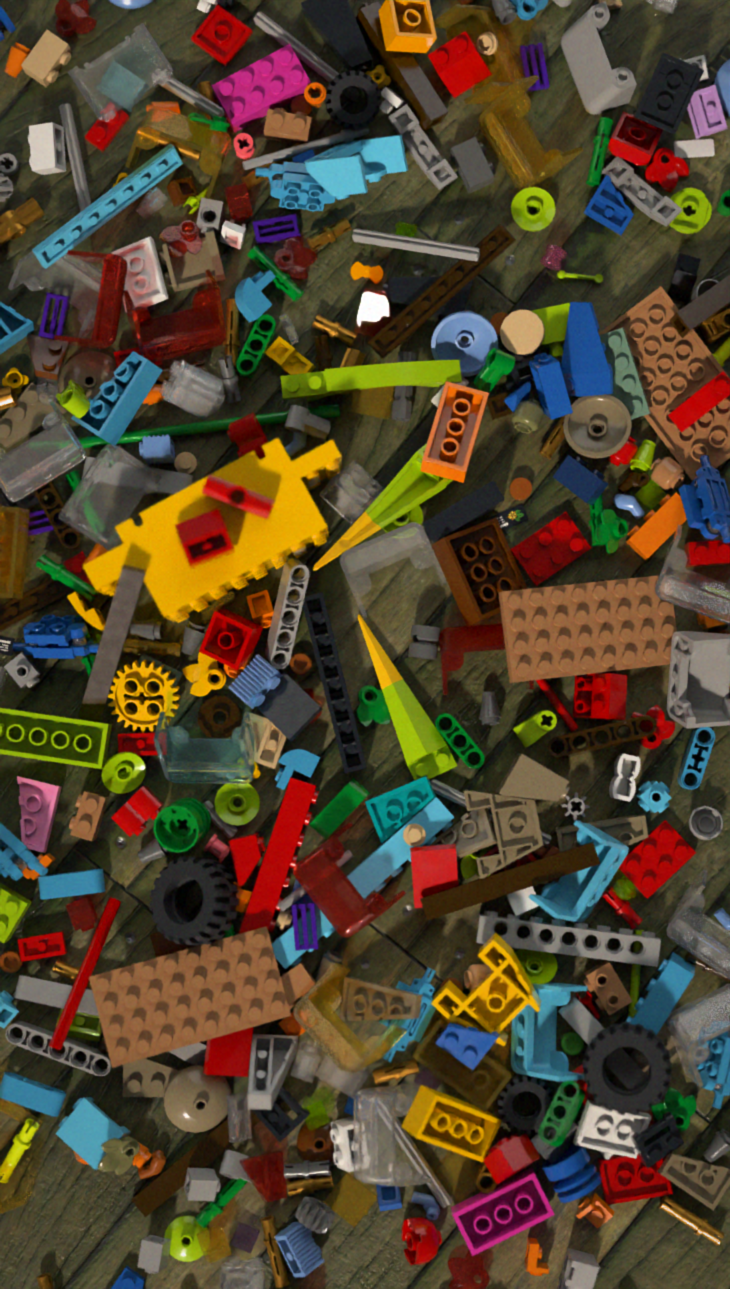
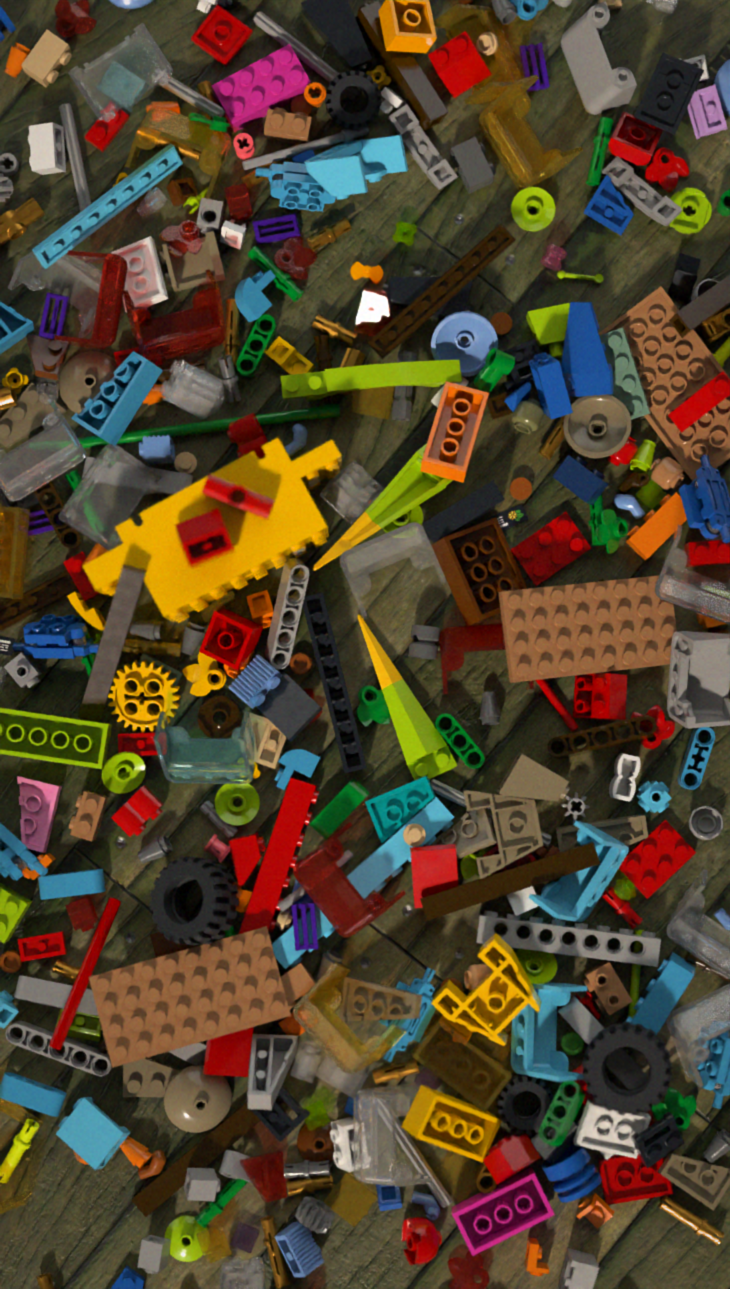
green pin [36,554,99,602] -> none
lime piece [55,379,90,418] -> none
olive plate [97,1137,140,1175] -> none
green wheel [154,797,211,853] -> none
clear plate [227,1092,252,1143] -> none
clear tile [279,314,299,345] -> none
light grey piece [285,405,331,439] -> none
light grey axle [352,228,480,261] -> none
blue wing [435,1023,499,1070] -> none
tan tile [500,310,545,355] -> none
lime piece [513,710,557,748] -> none
white sticker [674,139,715,158] -> none

